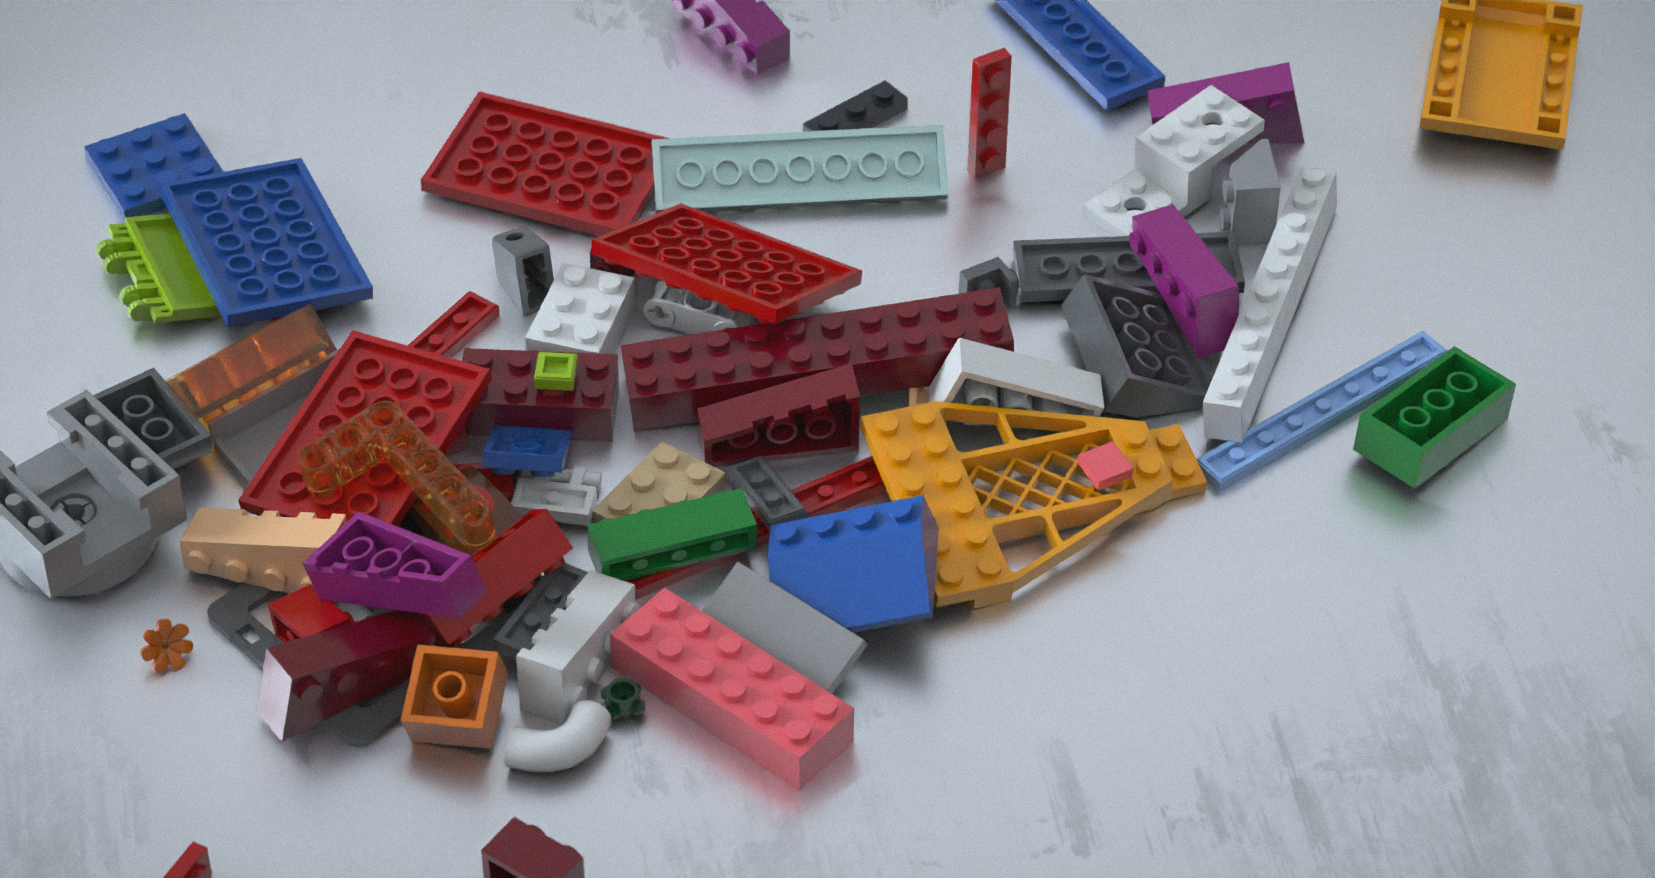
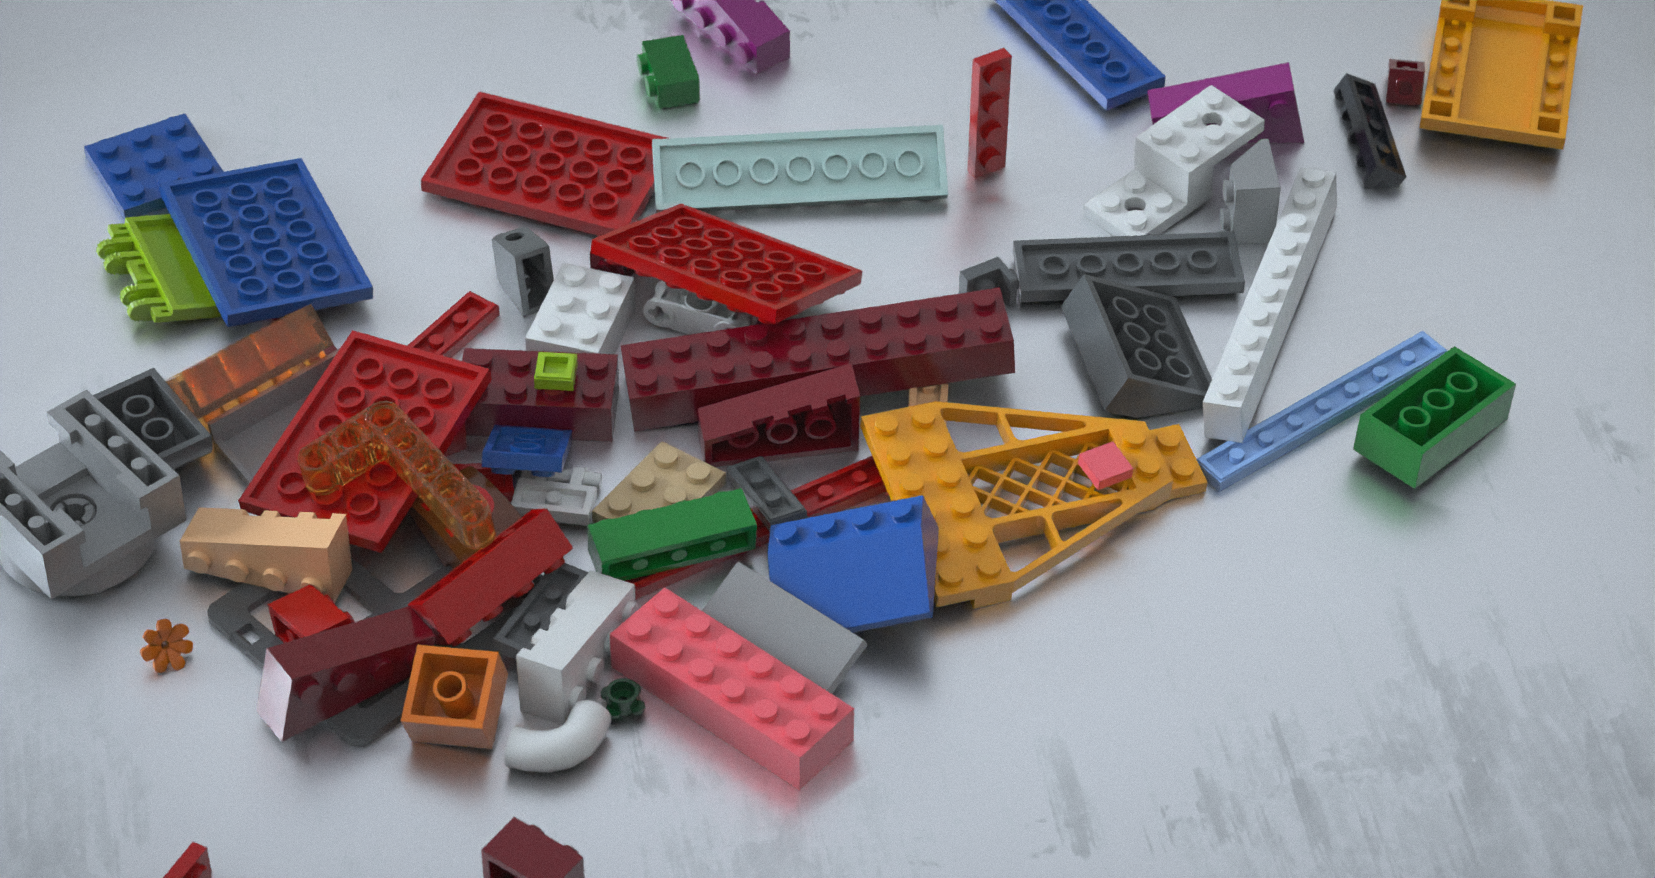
magenta wedge [302,511,487,619] -> none
black plate [803,80,908,132] -> none
white wedge [928,338,1105,428] -> none
magenta wedge [1129,204,1239,358] -> none
none -> green brick [637,34,700,110]
none -> black hinge [1333,73,1407,189]
none -> dark red bracket [1386,59,1425,106]

